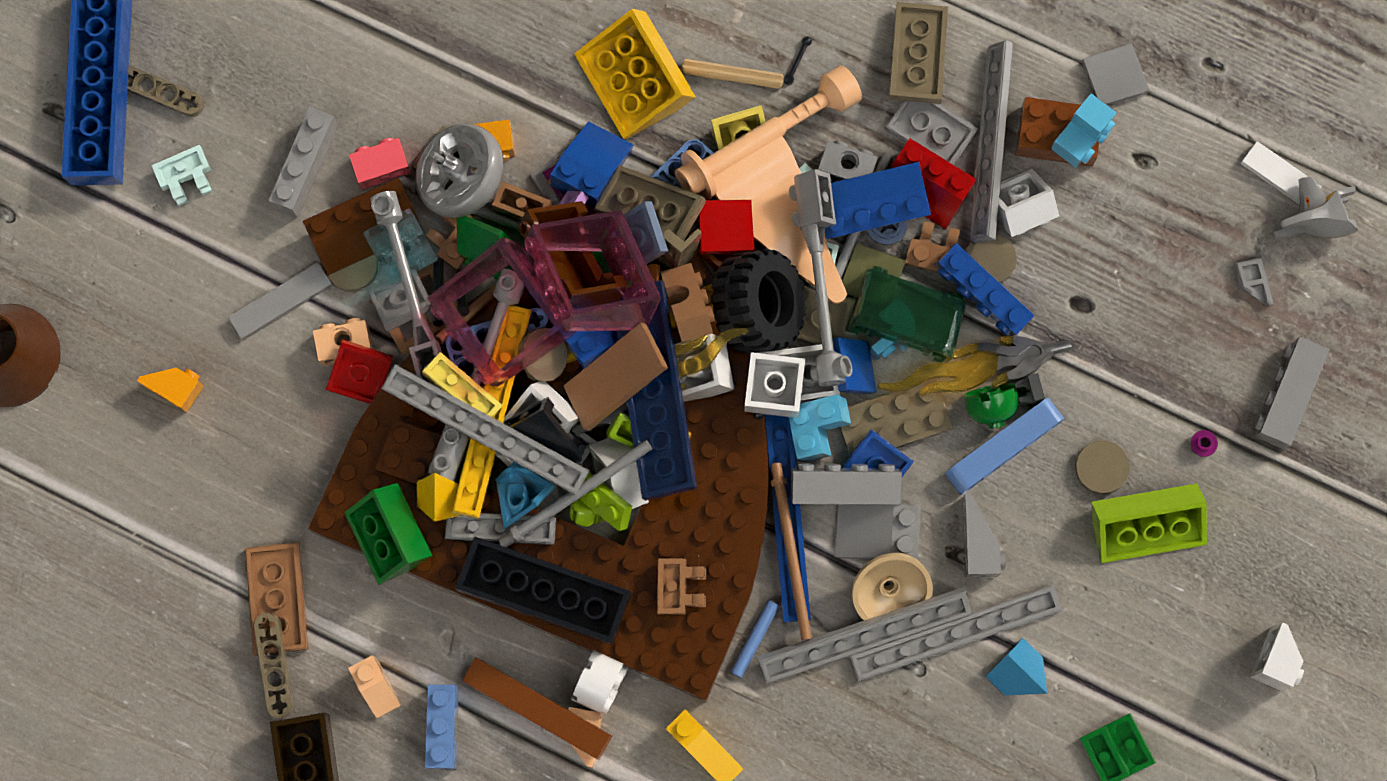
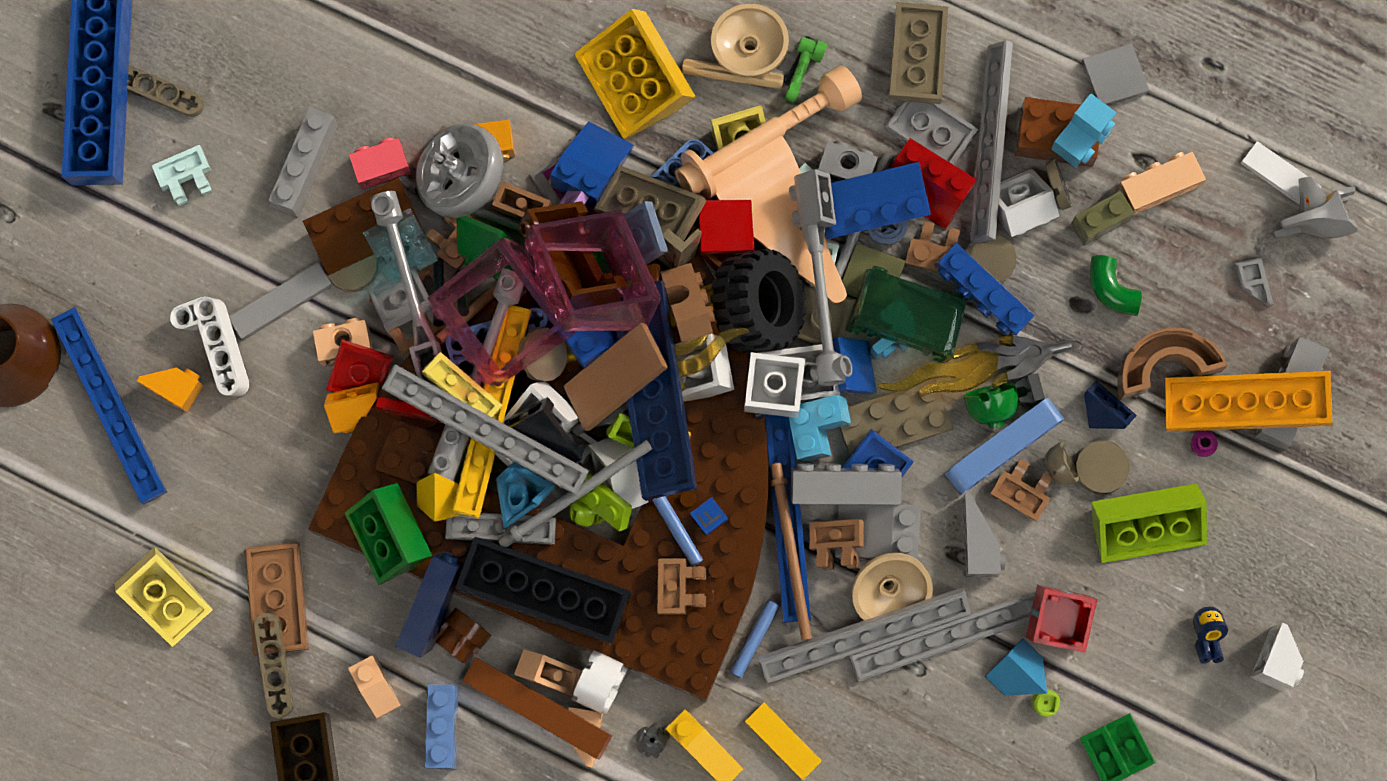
none -> blue plate [51,307,168,505]
none -> light yellow slope [114,546,213,647]
none -> white beam [170,296,249,397]
none -> light orange slope [324,382,380,433]
none -> red tile [376,397,445,424]
none -> dark blue slope [395,552,464,658]
none -> reddish brown piece [434,607,492,664]
none -> light nougat slope [514,649,582,696]
none -> dark grey animal [637,723,669,758]
none -> medium blue piece [652,496,703,567]
none -> blue tile [690,497,728,536]
none -> tan dish [711,4,789,78]
none -> yellow tile [745,702,822,781]
none -> bright green brick [784,36,827,103]
none -> medium nougat plate [809,519,864,570]
none -> medium nougat plate [990,459,1053,522]
none -> red container [1026,584,1098,653]
none -> lime tile [1031,688,1060,717]
none -> dark tan helmet [1044,441,1079,486]
none -> dark tan tile [1045,158,1072,210]
none -> olive brick [1071,191,1134,246]
none -> dark blue slope [1084,380,1137,429]
none -> green cylinder [1090,255,1142,316]
none -> light nougat brick [1117,152,1206,215]
none -> medium nougat brick [1117,327,1228,400]
none -> light orange plate [1165,371,1333,432]
none -> dark blue piece [1193,606,1228,664]

